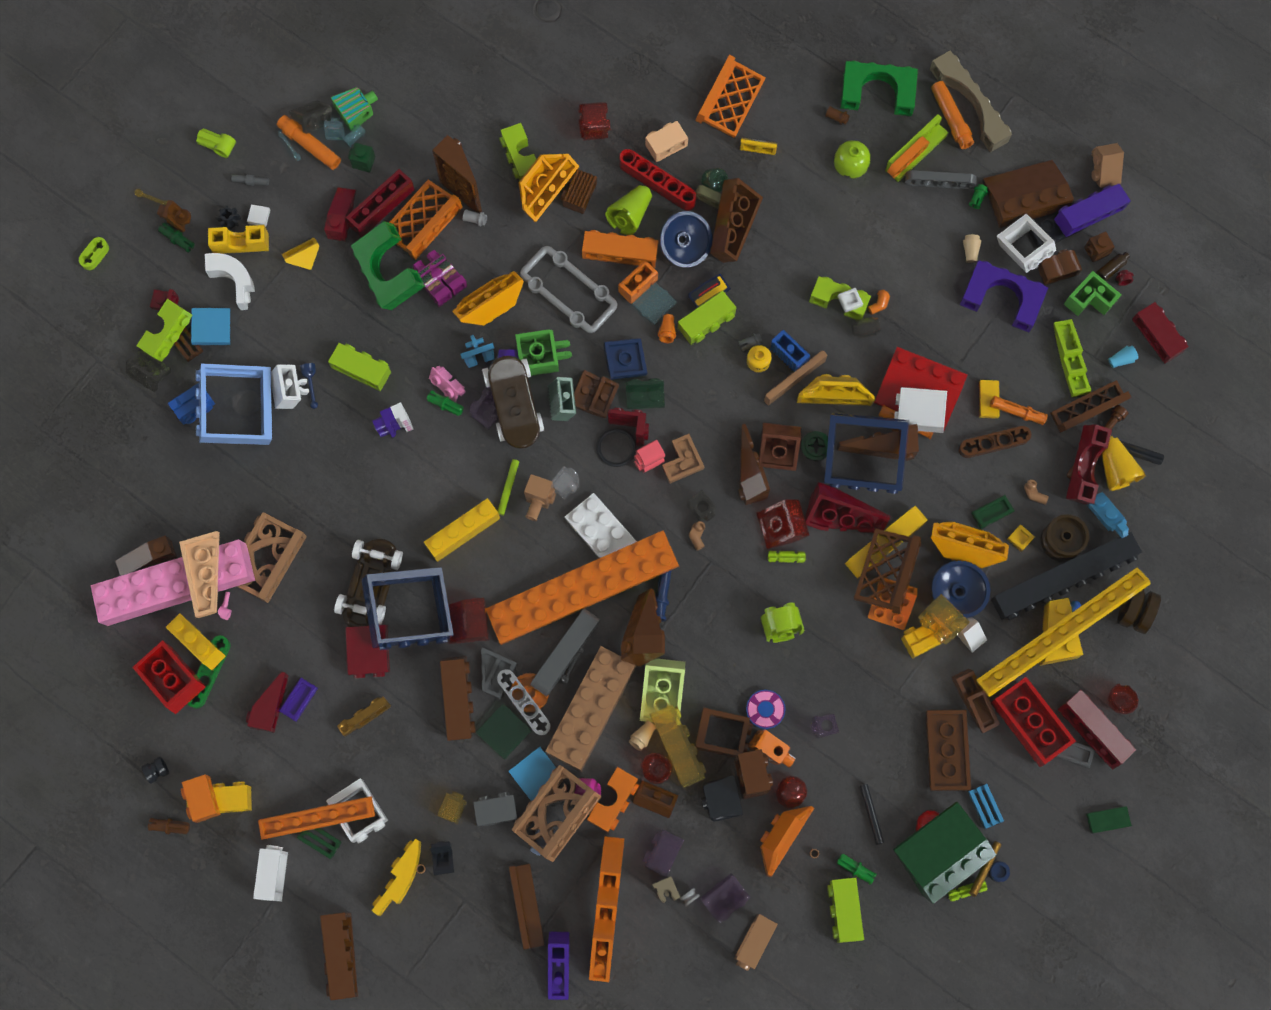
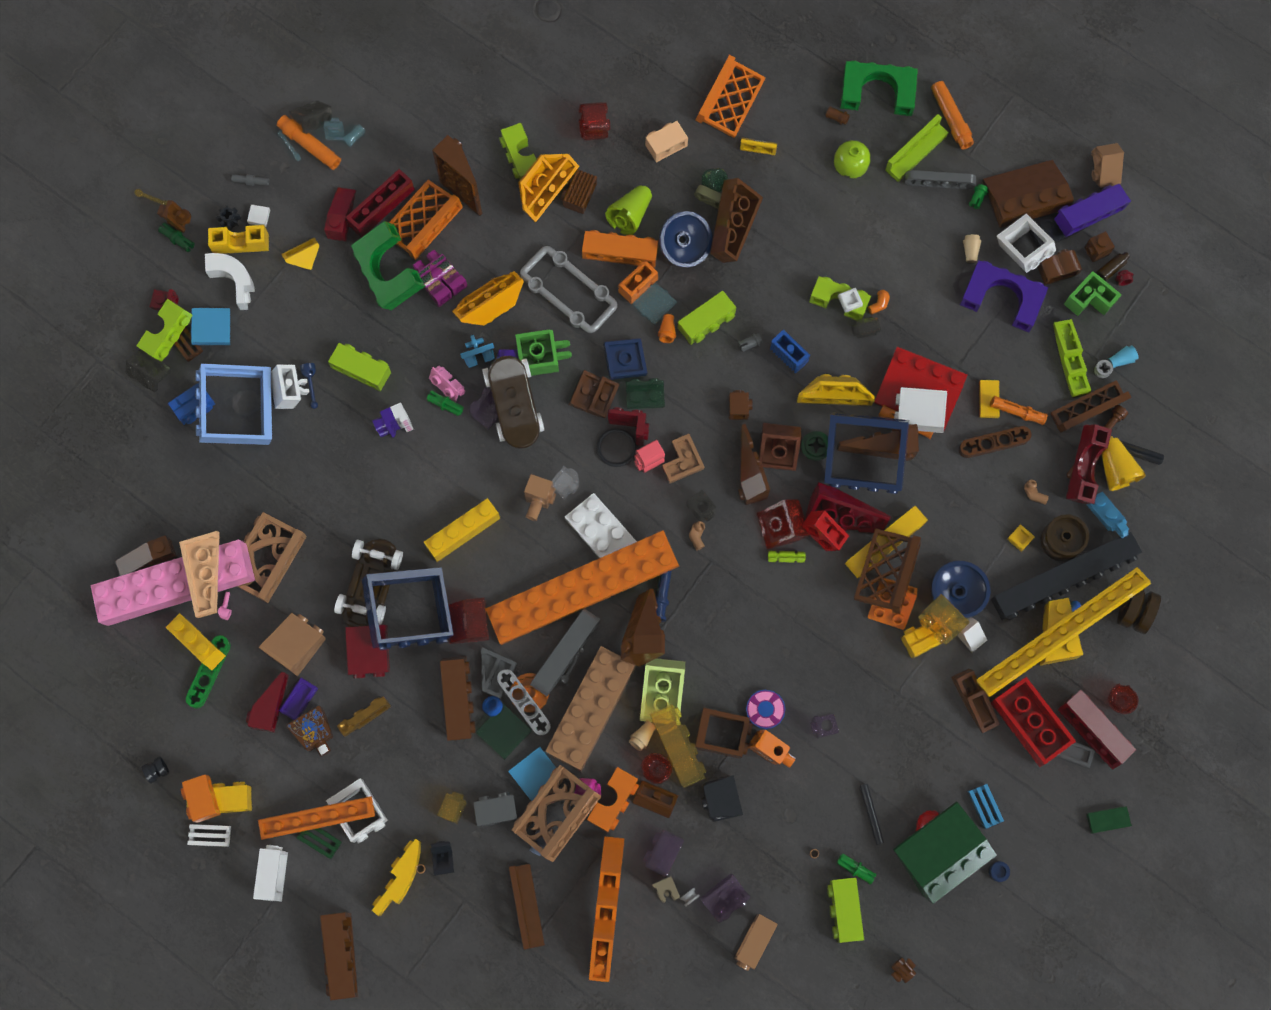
lime beam [79,237,109,270] -> none
red brick [132,640,206,714] -> none
reddish brown axle [148,818,190,834] -> none
lime piece [196,128,236,158] -> none
bright green torso [331,87,378,132] -> none
dark green brick [348,143,376,173] -> none
light grey pin [463,210,487,226] -> none
lime bar [497,459,519,516] -> none
sand green brick [547,377,576,421] -> none
dark purple slope [548,932,570,1000] -> none
red beam [620,149,696,211] -> none
slope [688,274,731,308] -> none
reddish brown brick [734,749,773,800] -> none
yellow head [747,345,772,372] -> none
orange wedge [760,806,814,877] -> none
lime brick [761,603,805,643] -> none
medium nougat tile [764,351,827,406] -> none
clear red hair [776,776,808,809] -> none
orange beam [887,136,930,178] -> none
reddish brown plate [926,710,971,791] -> none
dark tan arch [930,50,1012,153] -> none
light orange wedge [931,522,1009,568] -> none
lime axle [948,881,987,901] -> none
pearl gold bar [969,841,1001,897] -> none
dark green tile [971,495,1015,530] -> none
dark red brick [1132,302,1189,364] -> none
none -> white tile [187,824,231,847]
none -> medium nougat slope [259,613,326,676]
none -> torso [286,705,333,757]
none -> blue tile [482,696,503,717]
none -> reddish brown brick [729,390,752,420]
none -> red brick [801,510,849,551]
none -> reddish brown gear [891,957,916,983]
none -> light grey bush [1094,360,1113,379]

